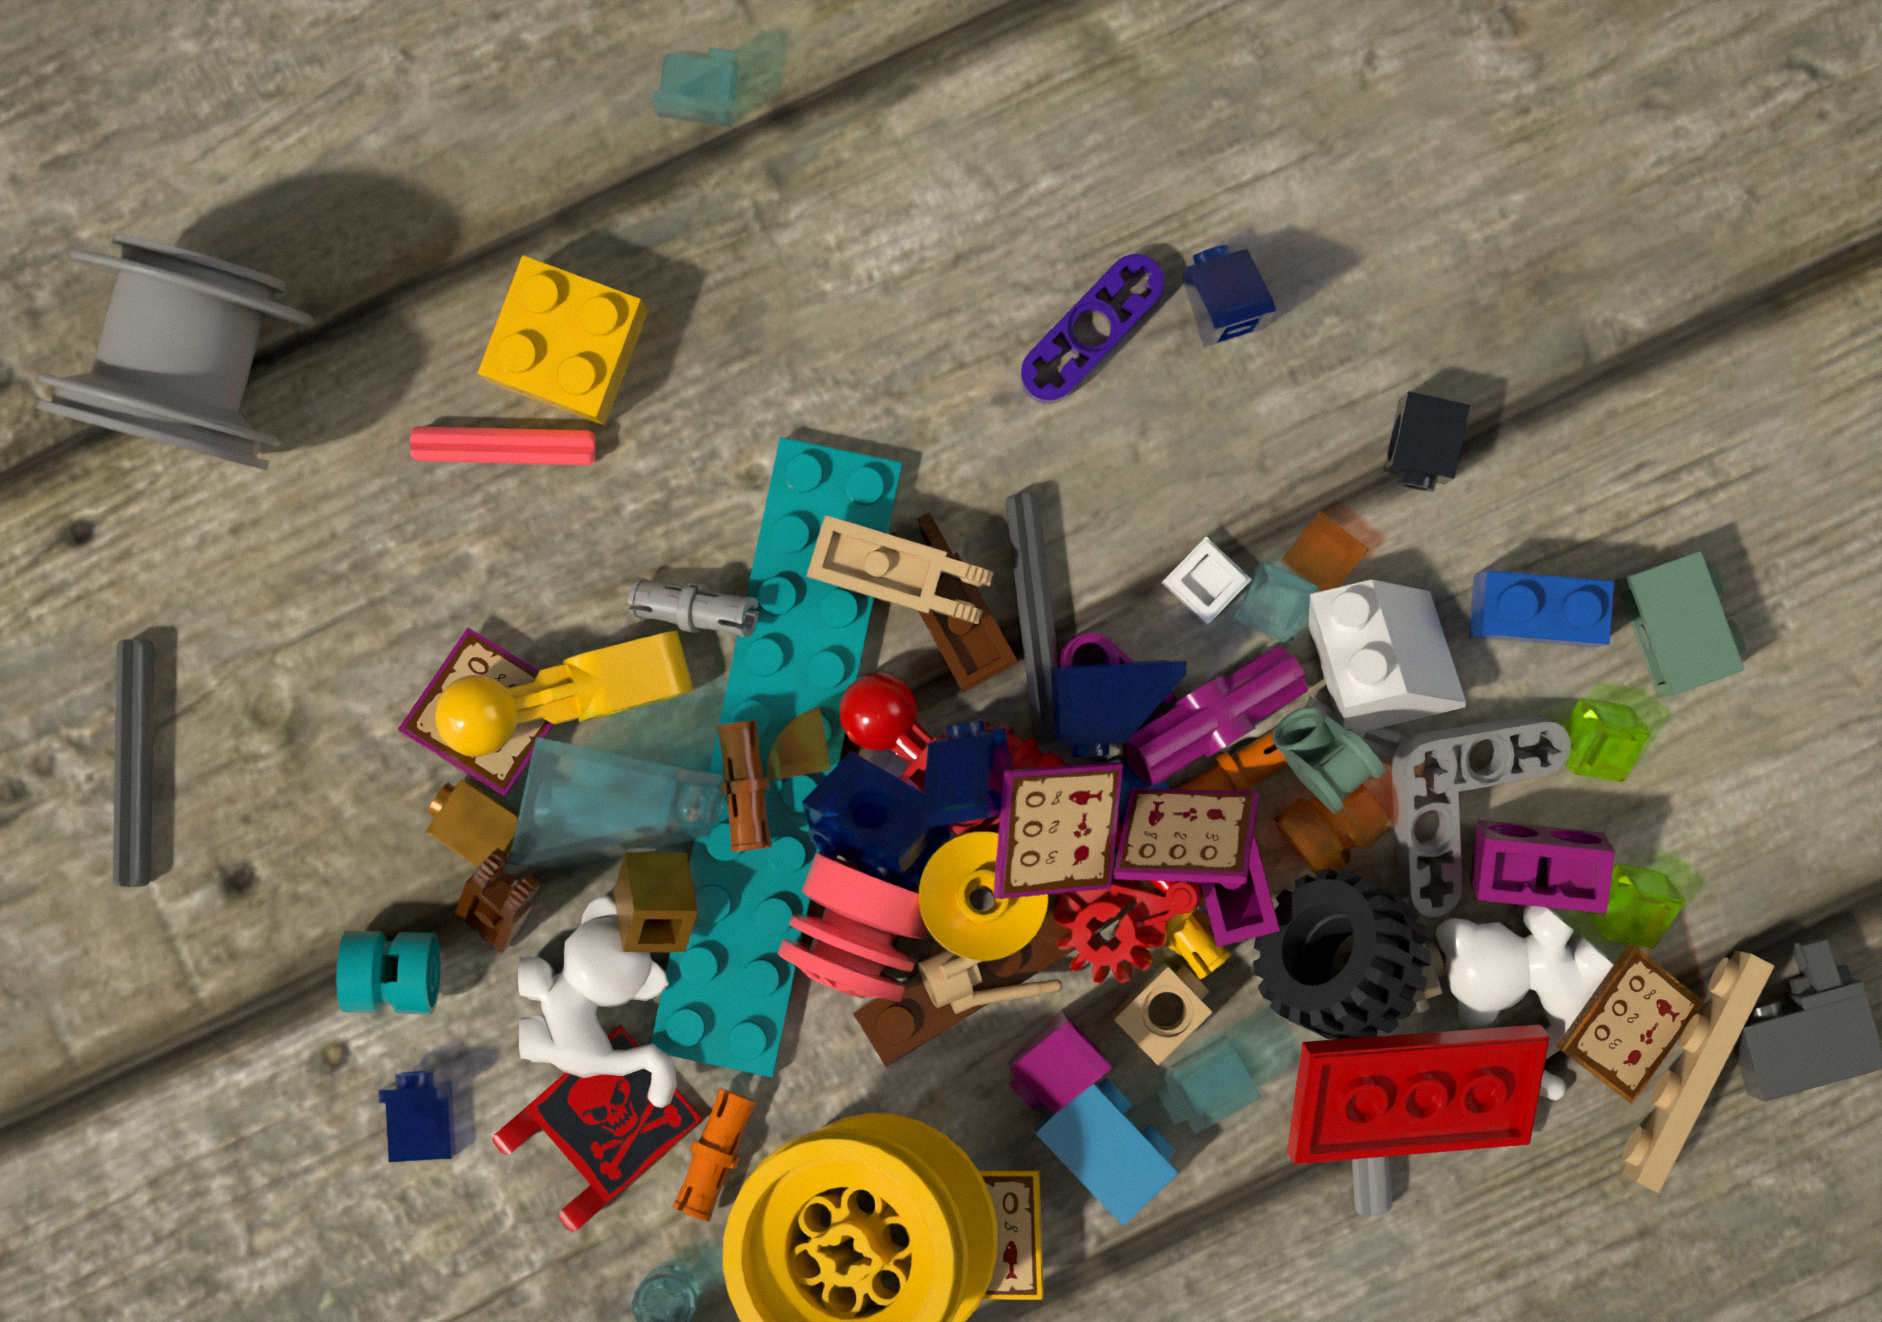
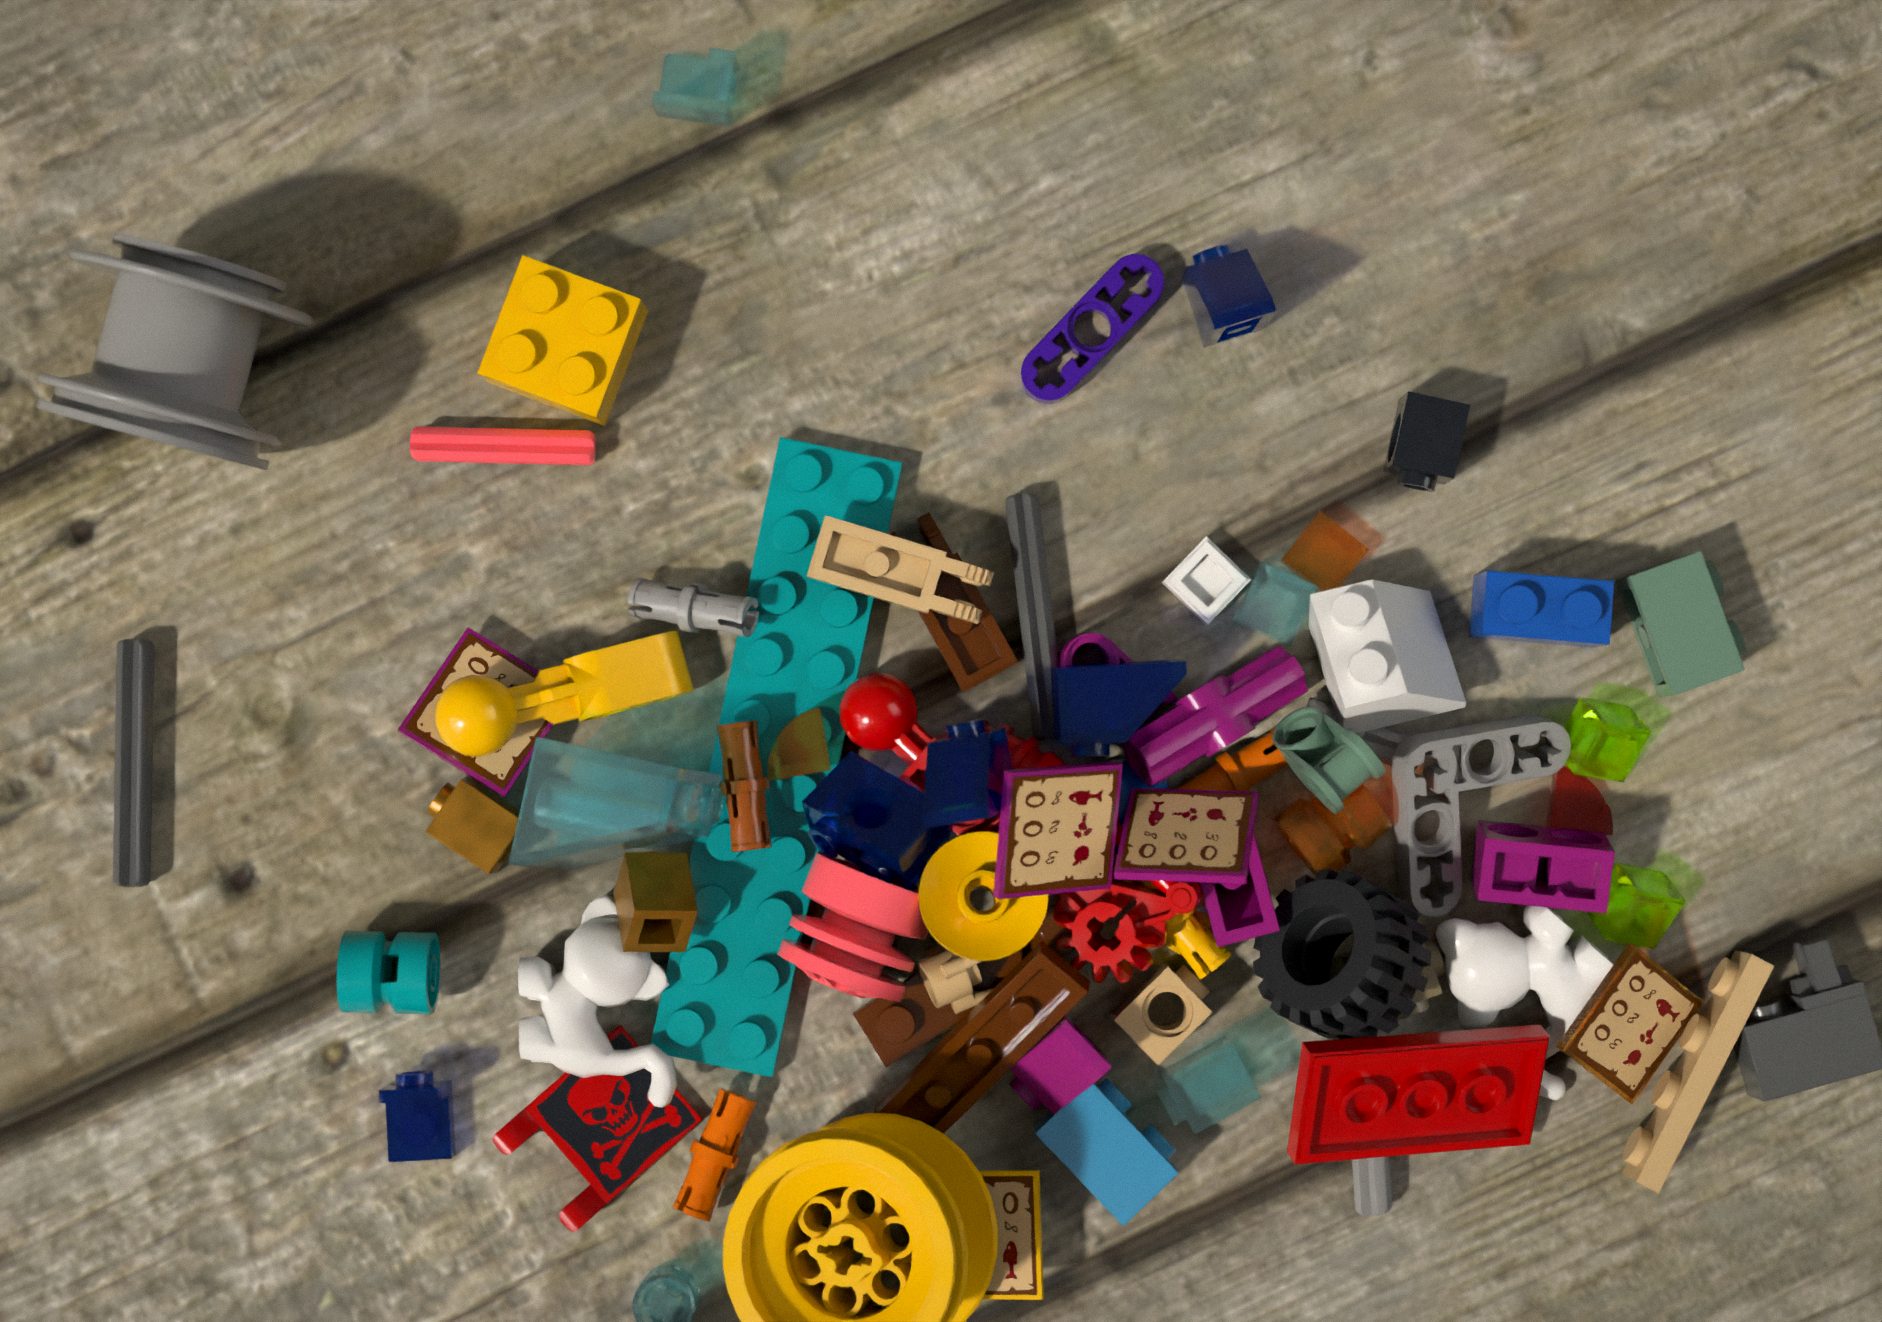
reddish brown hinge [455,848,540,954] -> none
none -> reddish brown plate [874,941,1090,1133]
none -> clear red tile [1546,766,1613,836]

